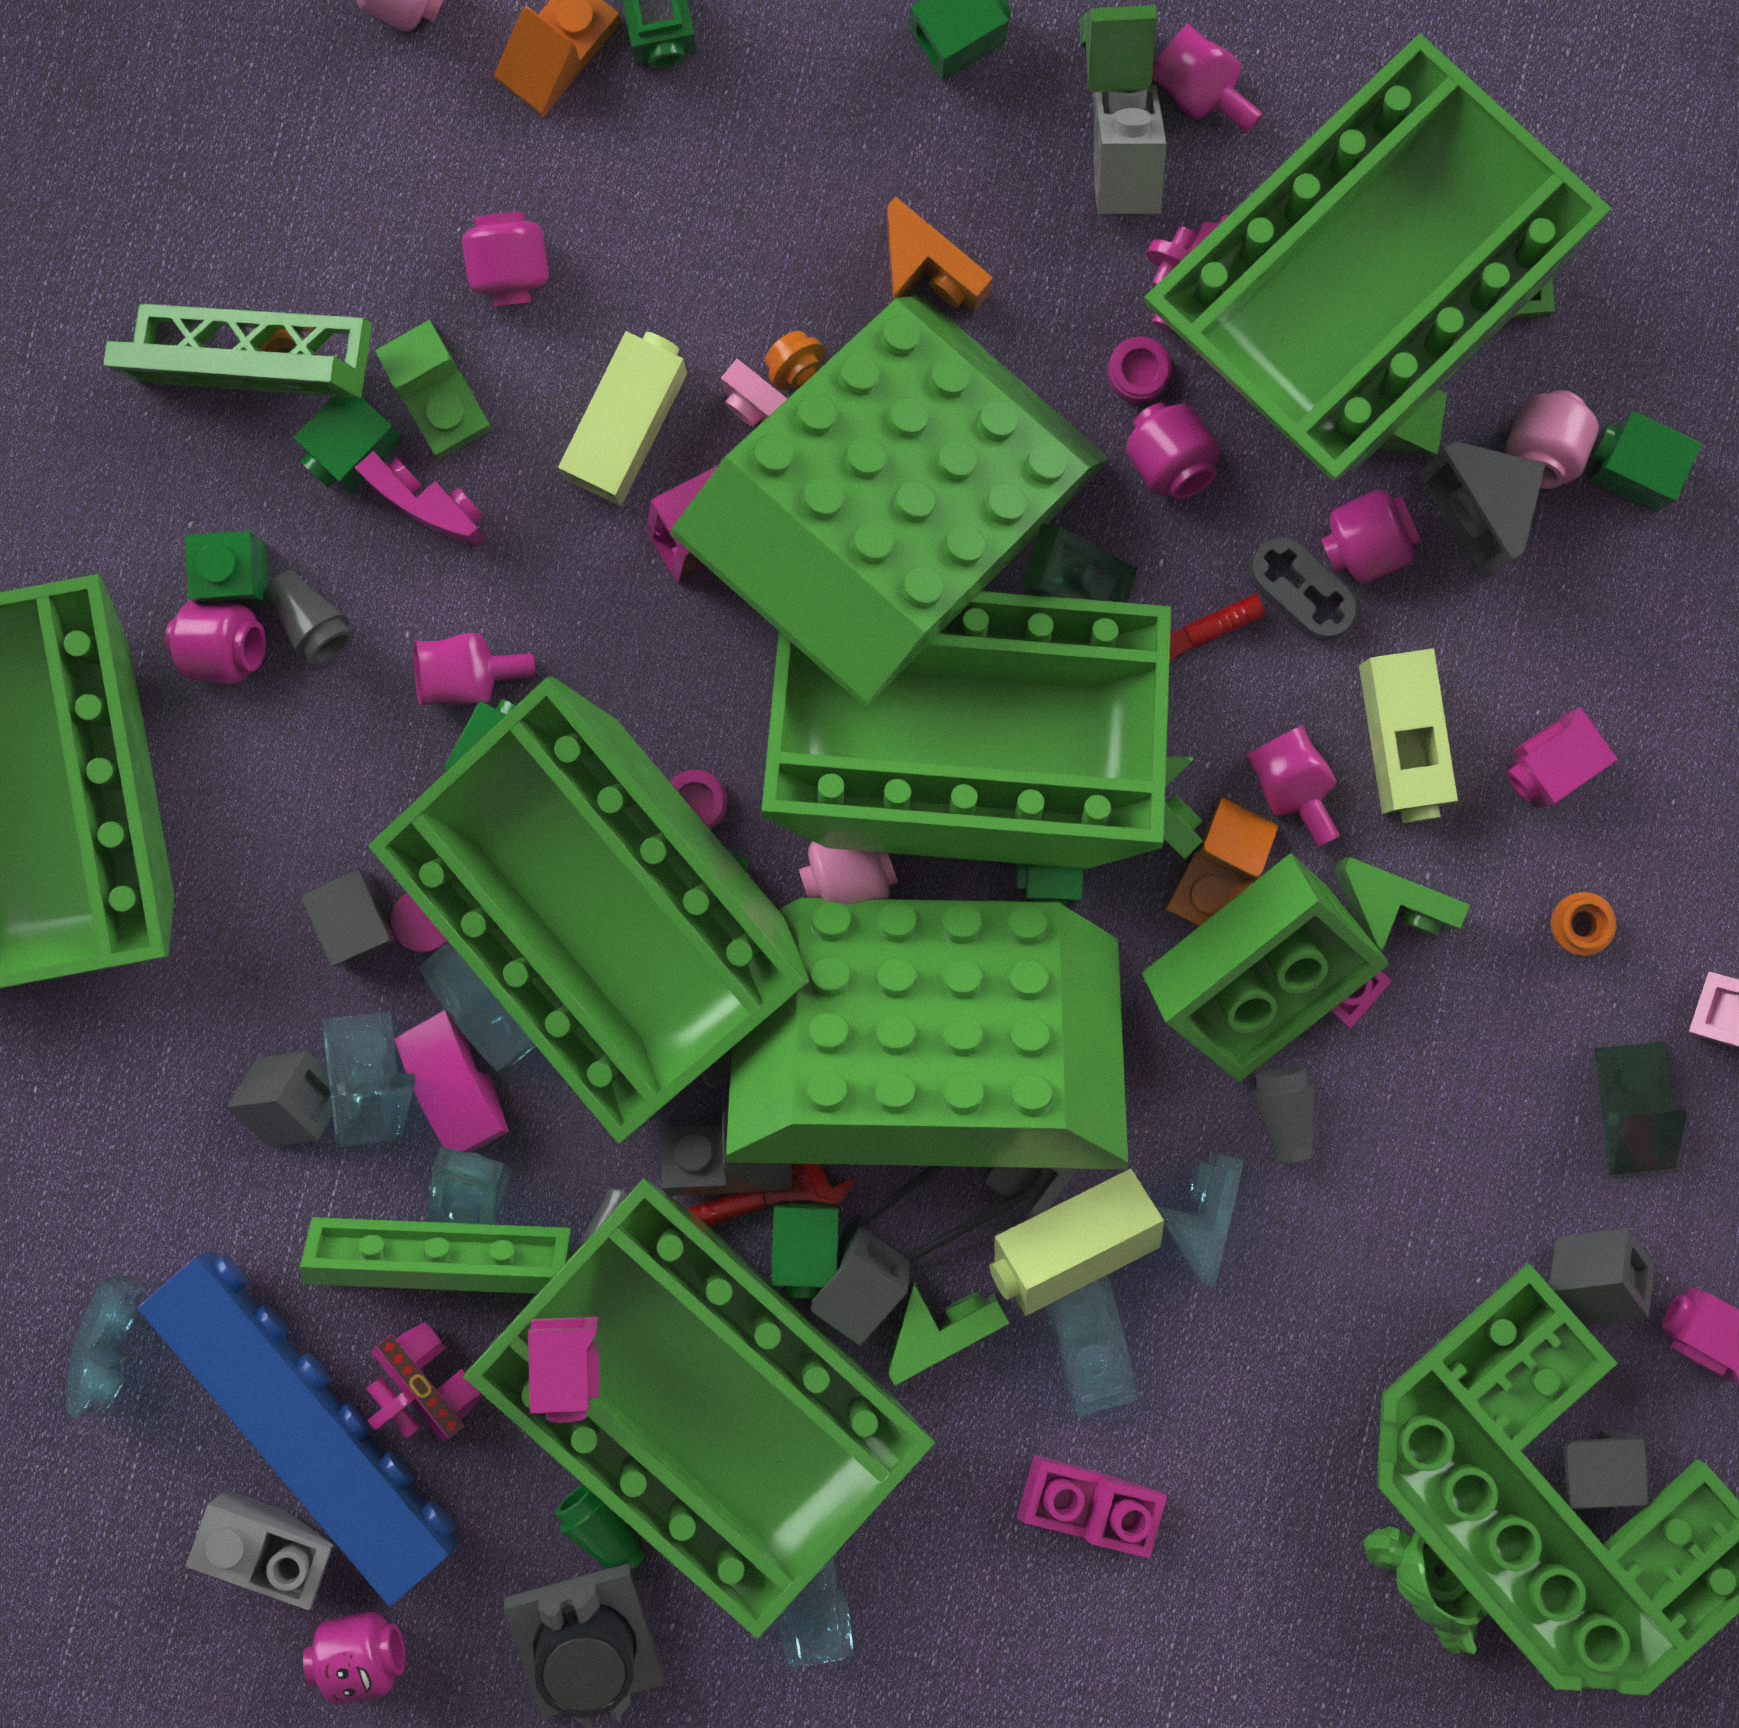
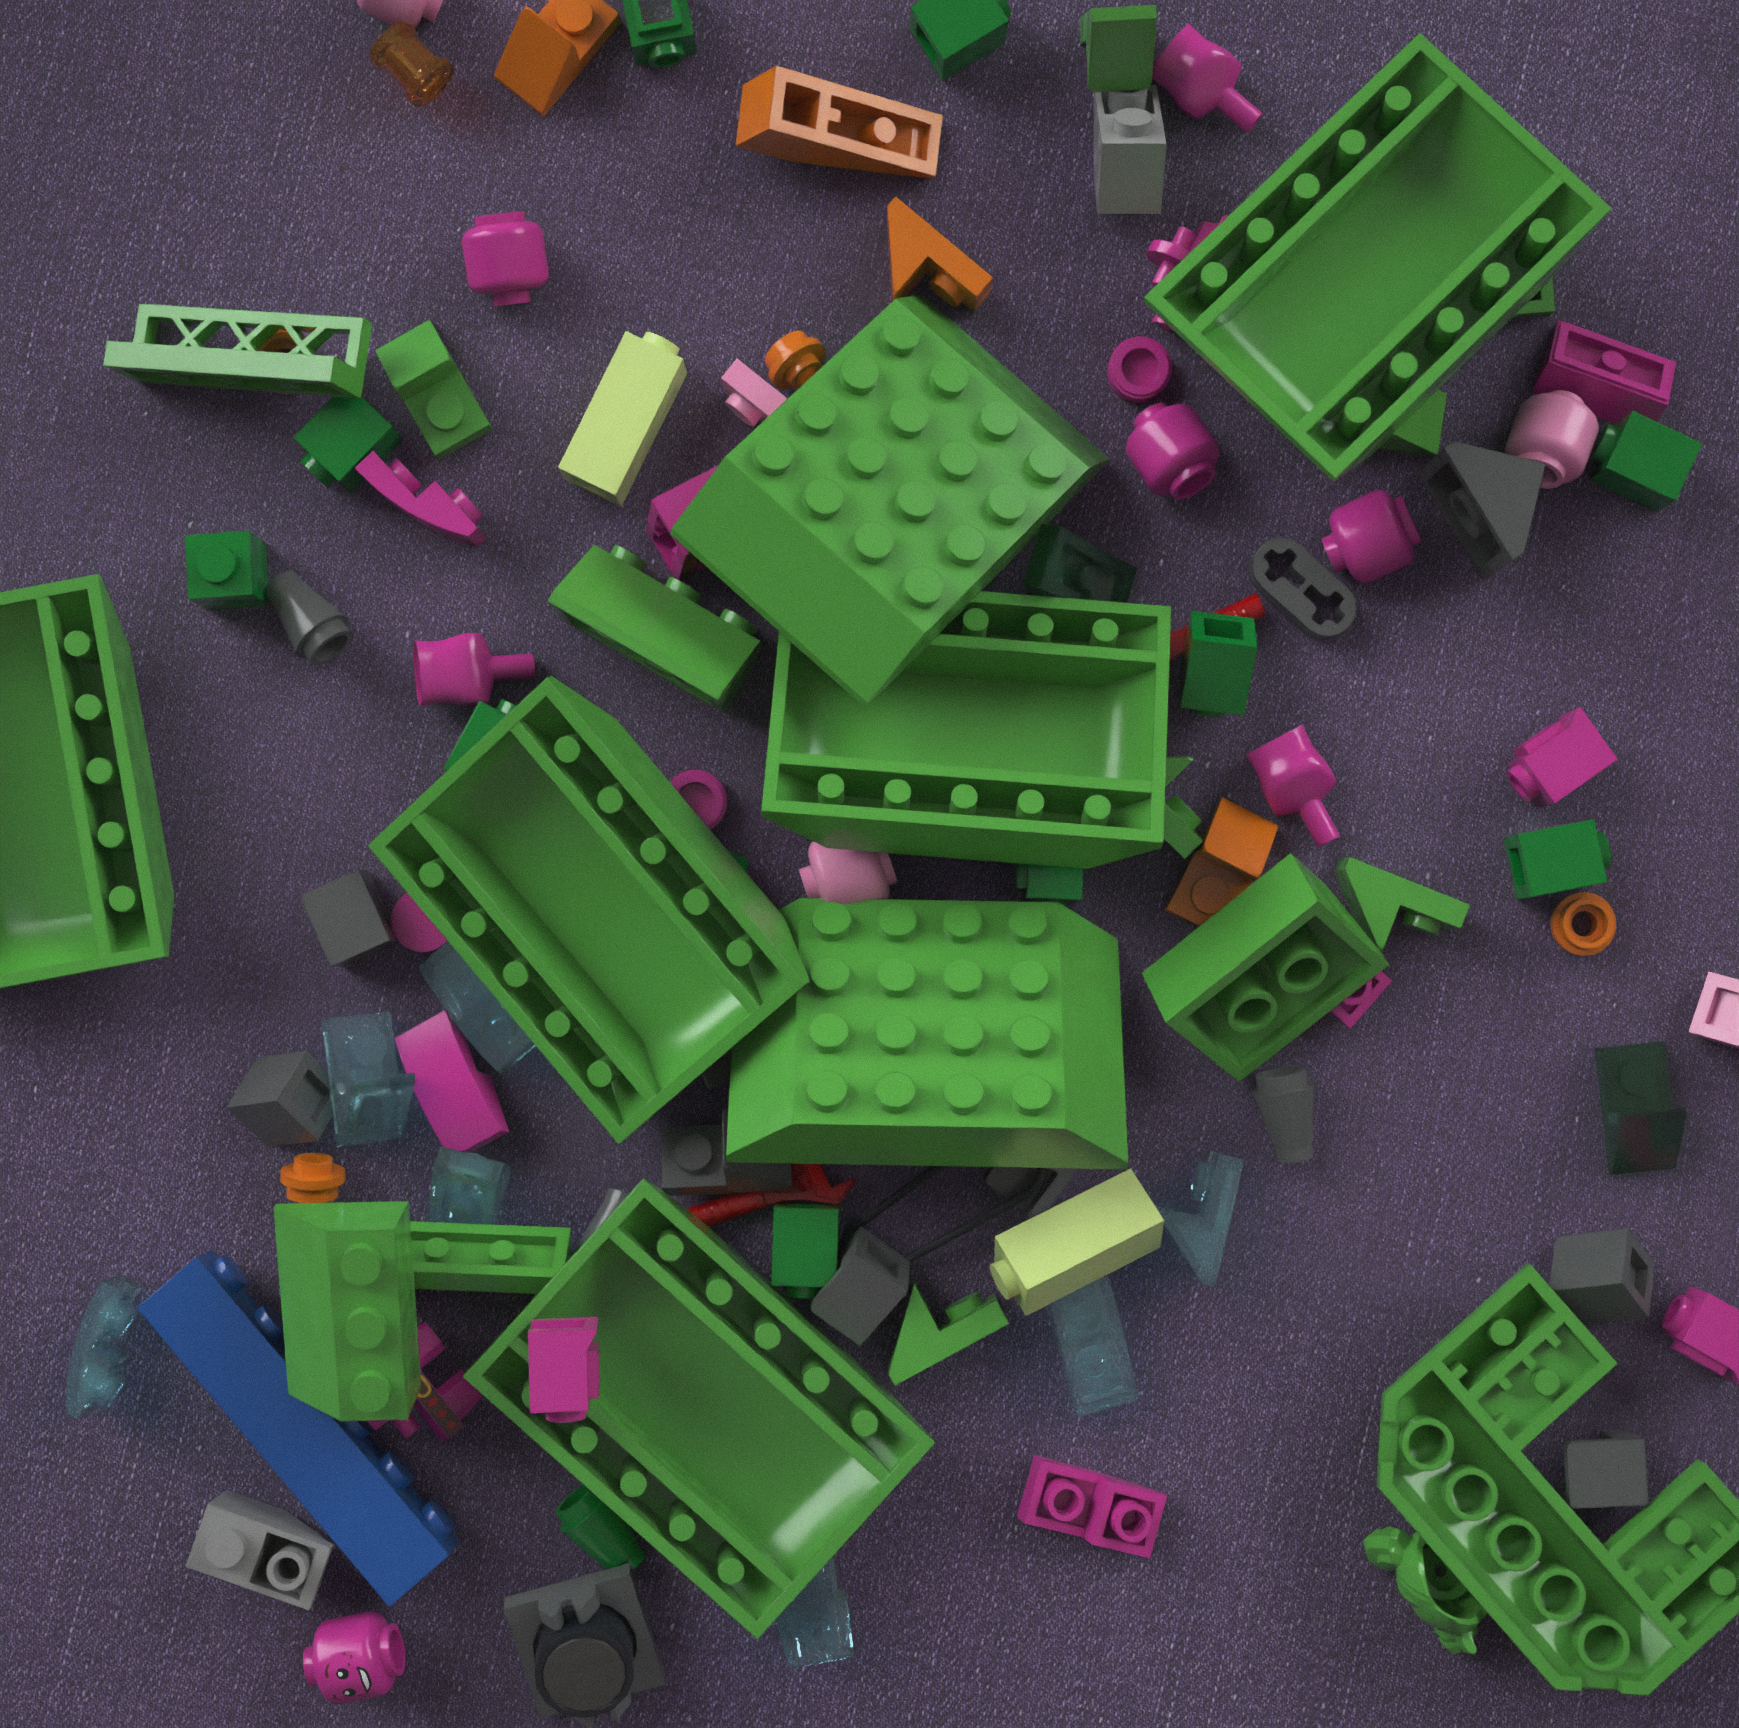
dark pink head [165,600,267,685] -> none
yellowish green brick [1359,648,1458,823] -> none
none -> bright green slope [274,1201,421,1421]
none -> orange plate [280,1153,346,1203]
none -> clear orange bush [369,20,454,107]
none -> bright green slope [548,545,763,714]
none -> orange slope [736,65,943,179]
none -> green brick [1178,611,1257,717]
none -> green brick [1503,819,1611,899]
none -> dark pink slope [1533,320,1676,424]

